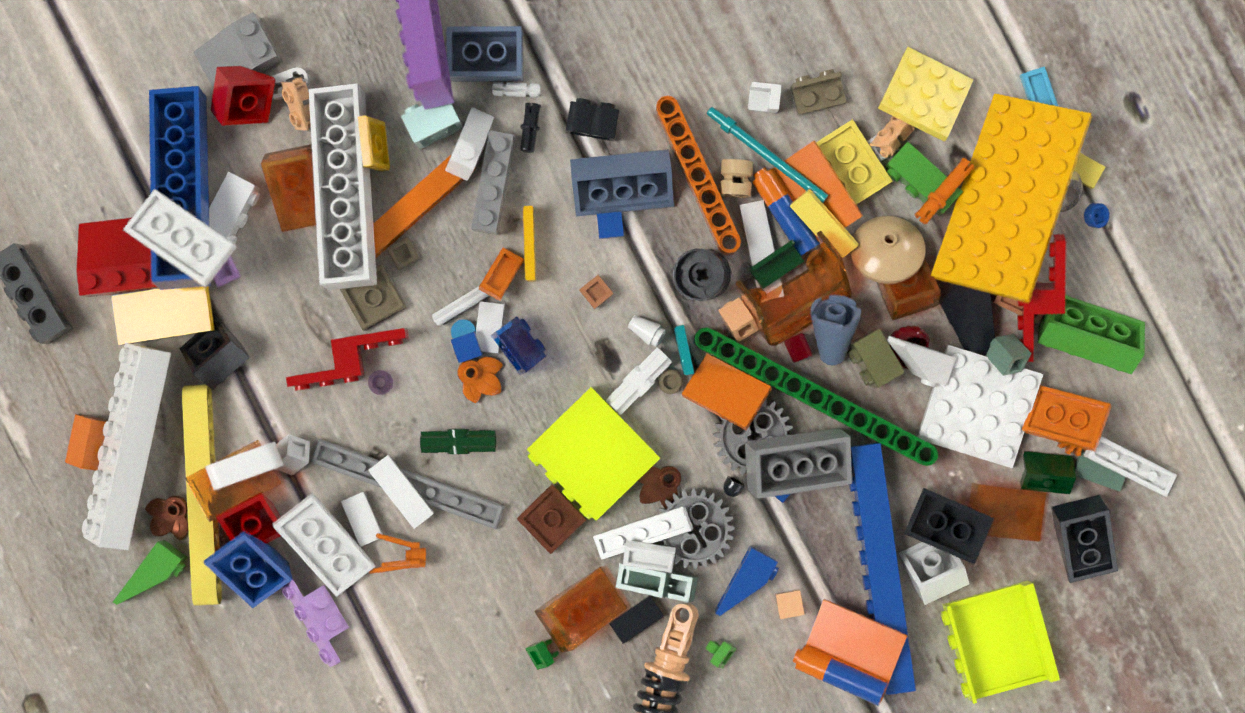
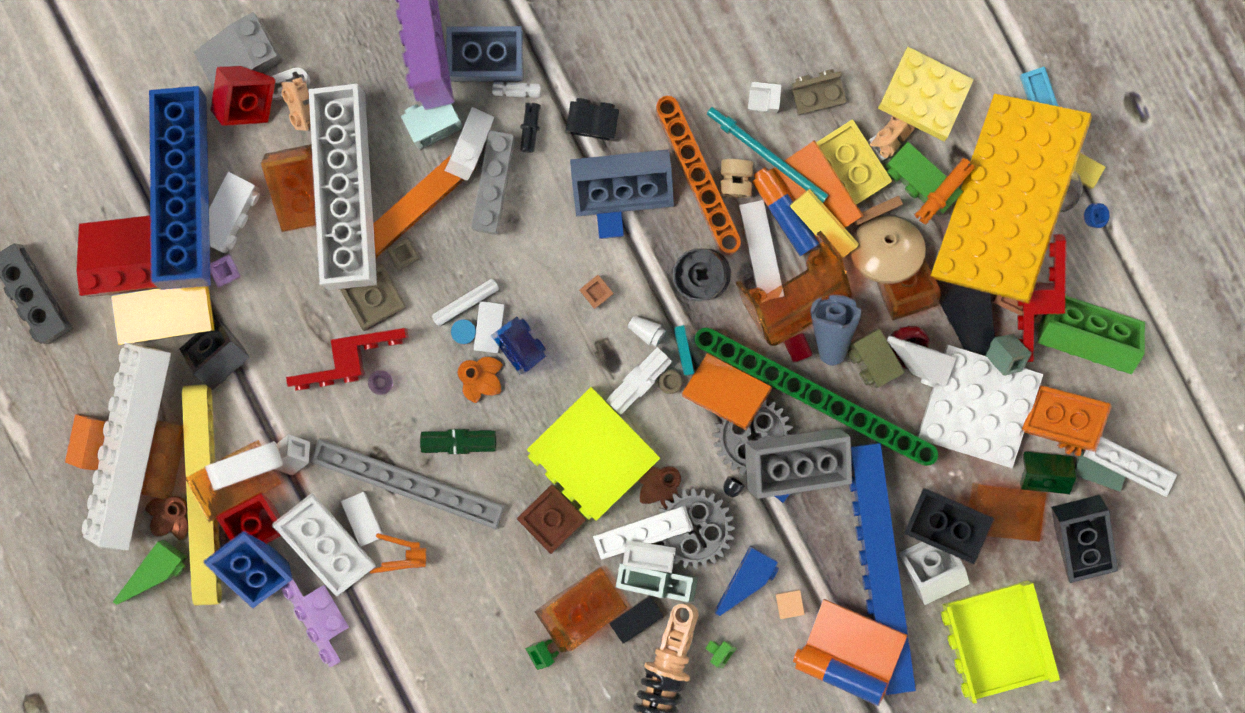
white tile [123,190,237,288] -> none
yellow tile [358,115,390,171] -> none
white tile [368,455,434,529] -> none
blue tile [451,331,483,363] -> none
orange tile [479,247,524,301] -> none
yellow tile [523,206,536,282] -> none
light nougat brick [718,298,759,343] -> none
dark green panel [749,239,804,289] -> none
none -> clear orange brick [141,420,184,499]
none -> medium nougat tile [853,195,903,227]

